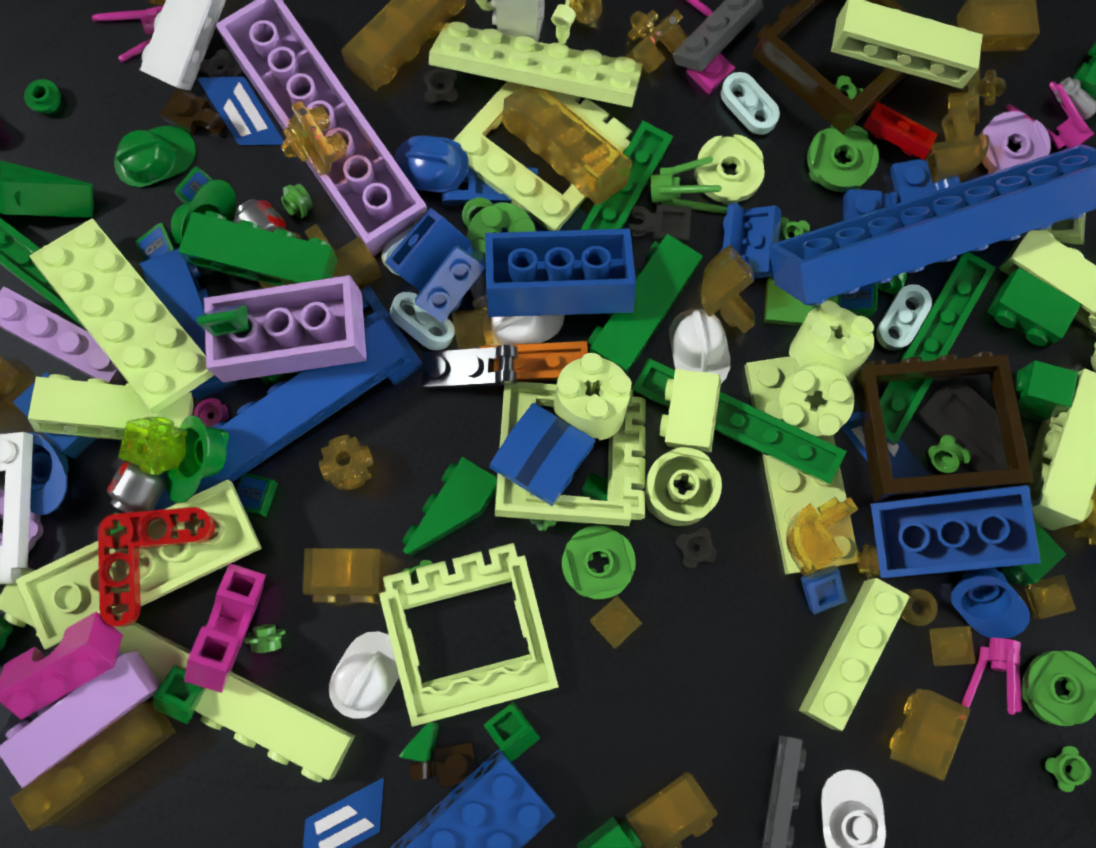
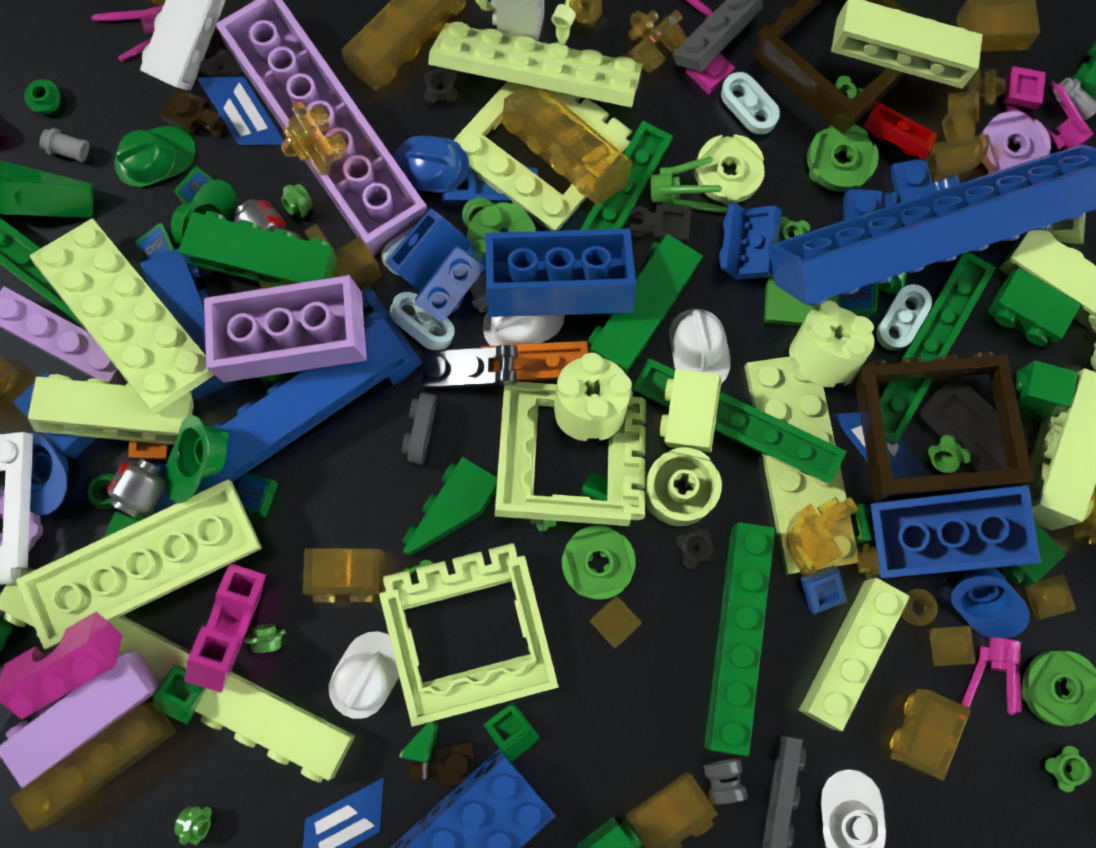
red beam [98,507,216,627] -> none
clear neon green brick [118,416,188,475] -> none
dark pink plate [193,398,229,427] -> none
green slope [197,304,249,337] -> none
clear yellow brick [318,435,375,491] -> none
clear yellow plate [452,307,494,350] -> none
blue slope [489,403,595,506] -> none
clear yellow brick [701,244,755,333] -> none
yellowish green plate [779,362,854,436] -> none
none -> light grey pin [40,128,89,162]
none -> green plate [88,473,116,510]
none -> bright green plate [175,806,212,845]
none -> dark grey plate [402,392,437,465]
none -> dark grey wheel [703,759,748,805]
none -> green brick [704,522,775,756]
none -> green slope [849,504,876,545]
none -> dark pink plate [1004,66,1046,109]

